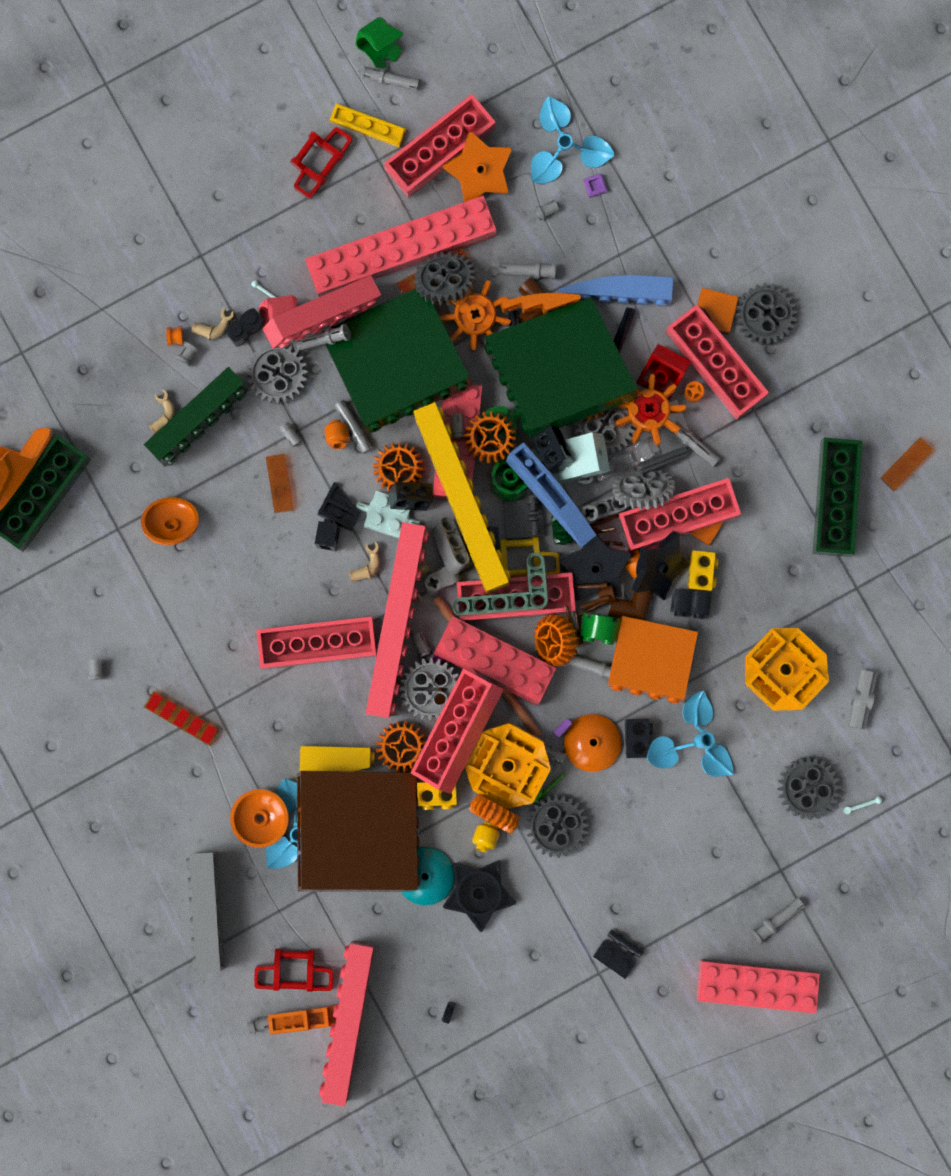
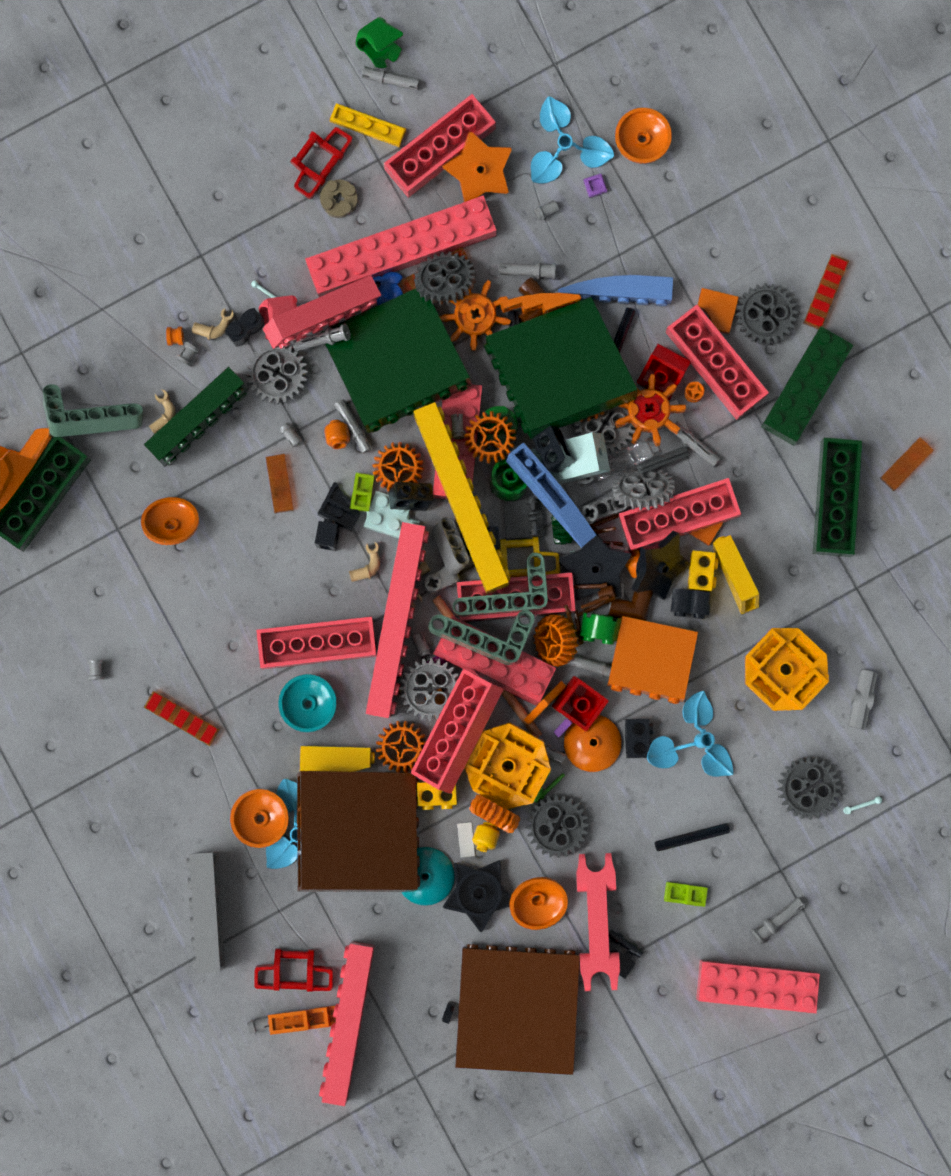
none -> sand green beam [43,384,143,437]
none -> teal dish [278,674,337,732]
none -> dark tan plate [320,179,358,218]
none -> lime slope [350,473,374,512]
none -> blue plate [373,272,403,305]
none -> sand green beam [428,610,535,665]
none -> reddish brown brick [455,944,580,1075]
none -> white sticker [457,822,475,858]
none -> orange dish [509,877,568,930]
none -> orange tile [524,681,566,724]
none -> red slope [551,676,609,732]
none -> coral piece [576,853,620,991]
none -> orange dish [615,108,672,164]
none -> black axle [654,823,730,852]
none -> lime slope [664,882,708,907]
none -> yellow slope [713,535,759,615]
none -> dark green brick [761,326,854,446]
none -> tile [803,254,849,329]

